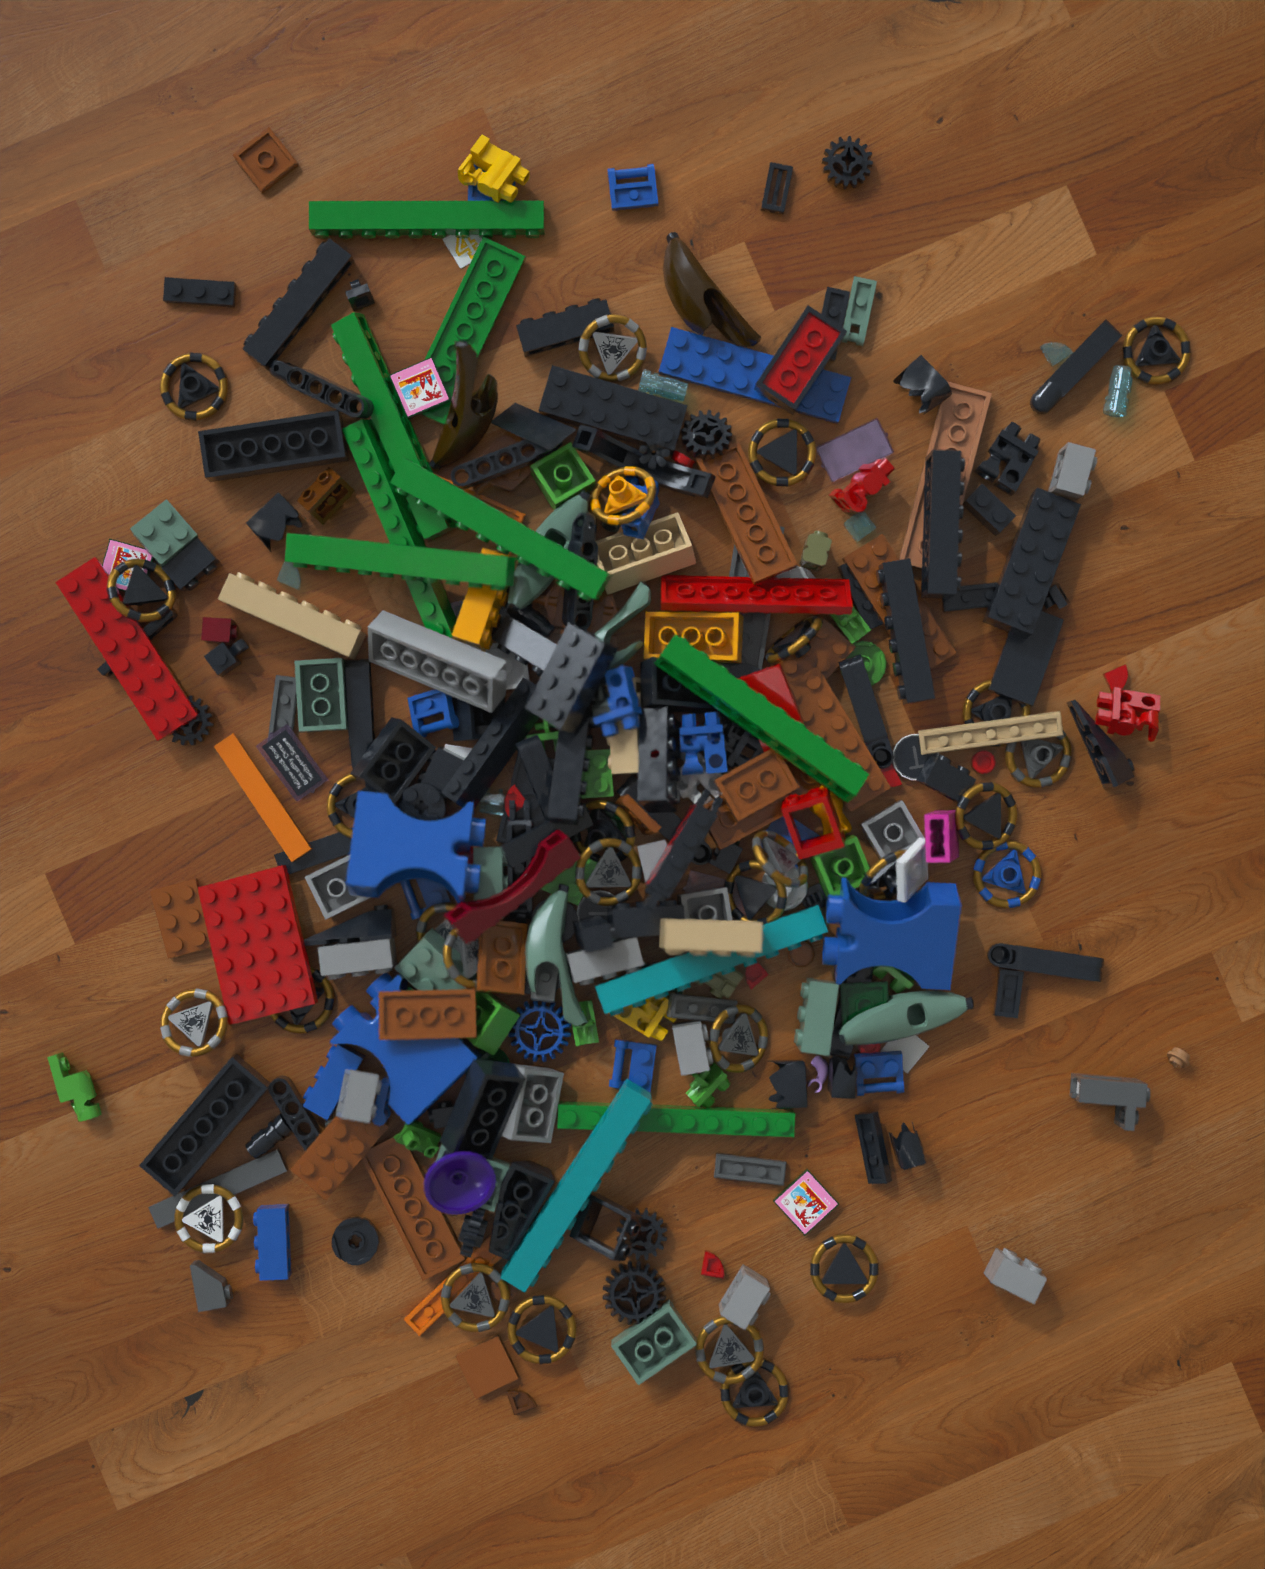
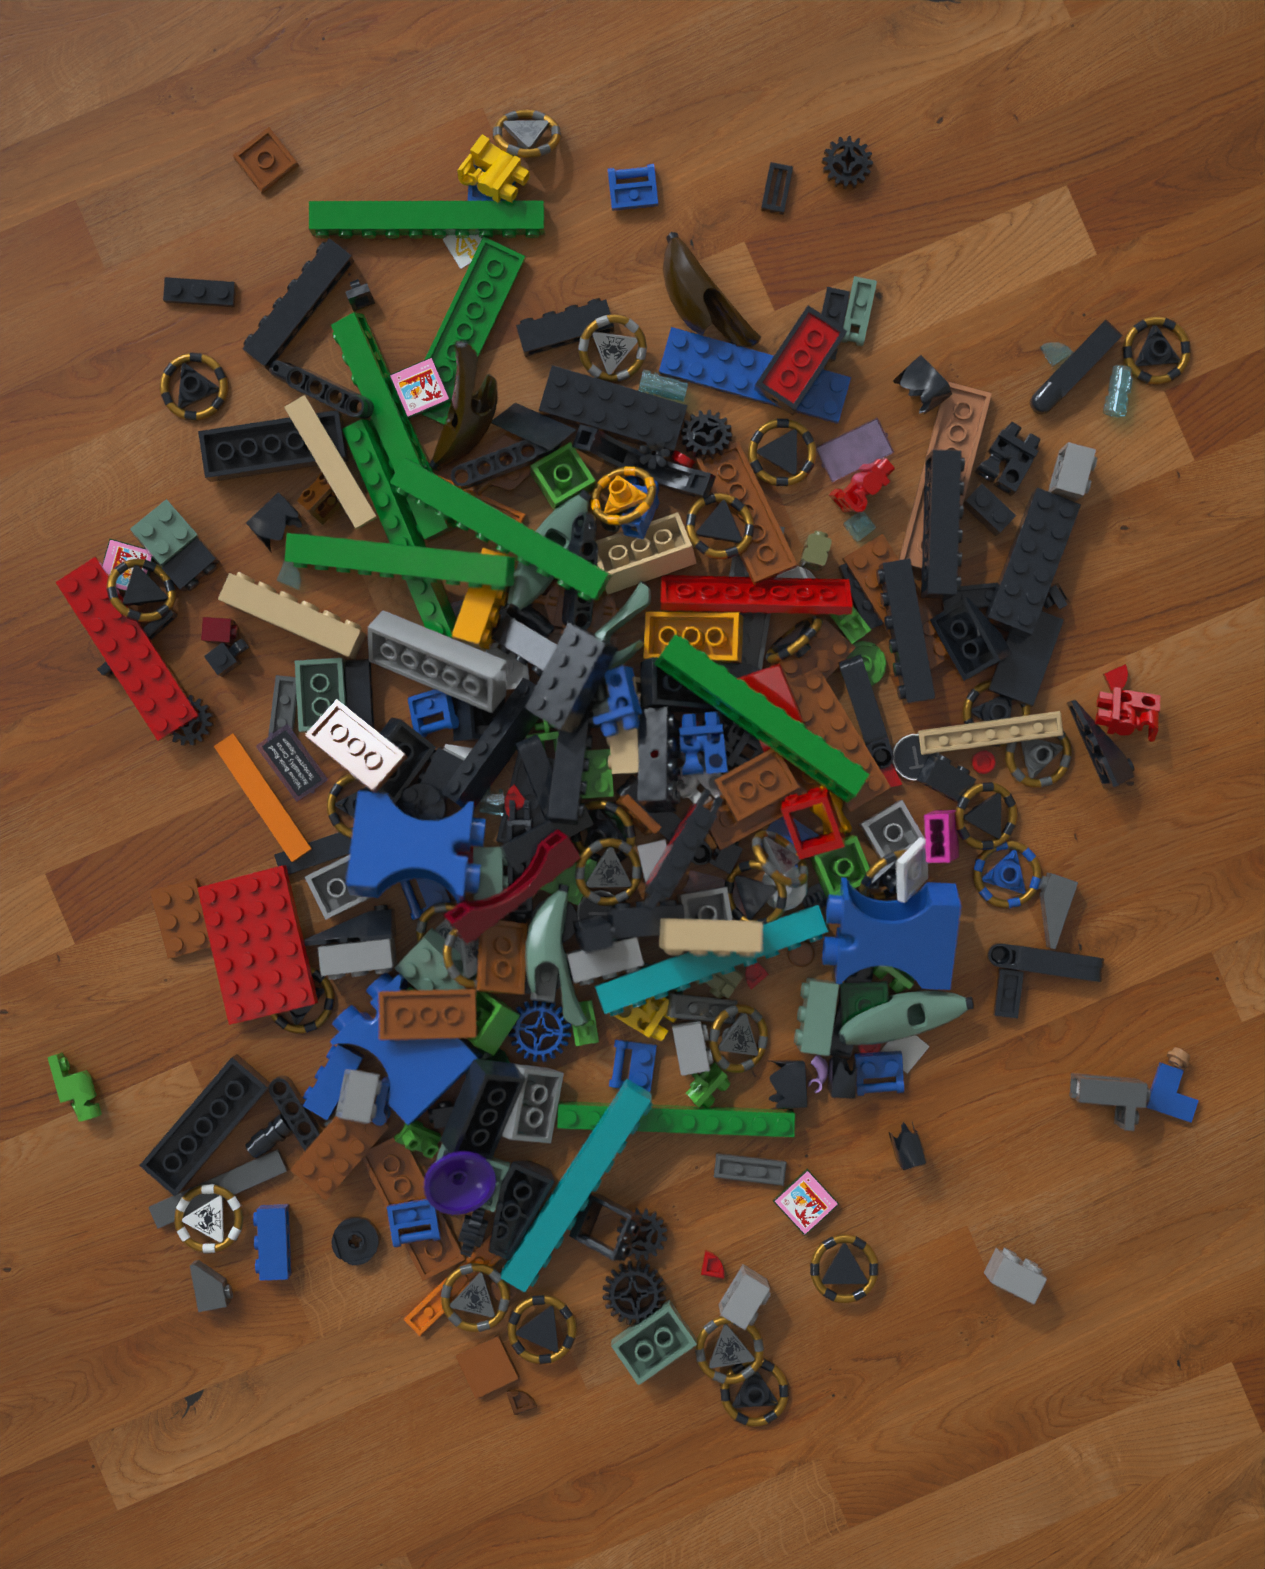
piece [160,988,228,1057] -> none
black plate [854,1111,892,1184] -> none
none -> tan tile [284,395,377,530]
none -> plate [305,700,407,793]
none -> blue plate [387,1199,441,1248]
none -> piece [493,110,561,158]
none -> piece [685,493,754,559]
none -> black slope [930,597,1012,681]
none -> dark grey slope [1038,873,1078,949]
none -> blue tile [1146,1062,1199,1123]

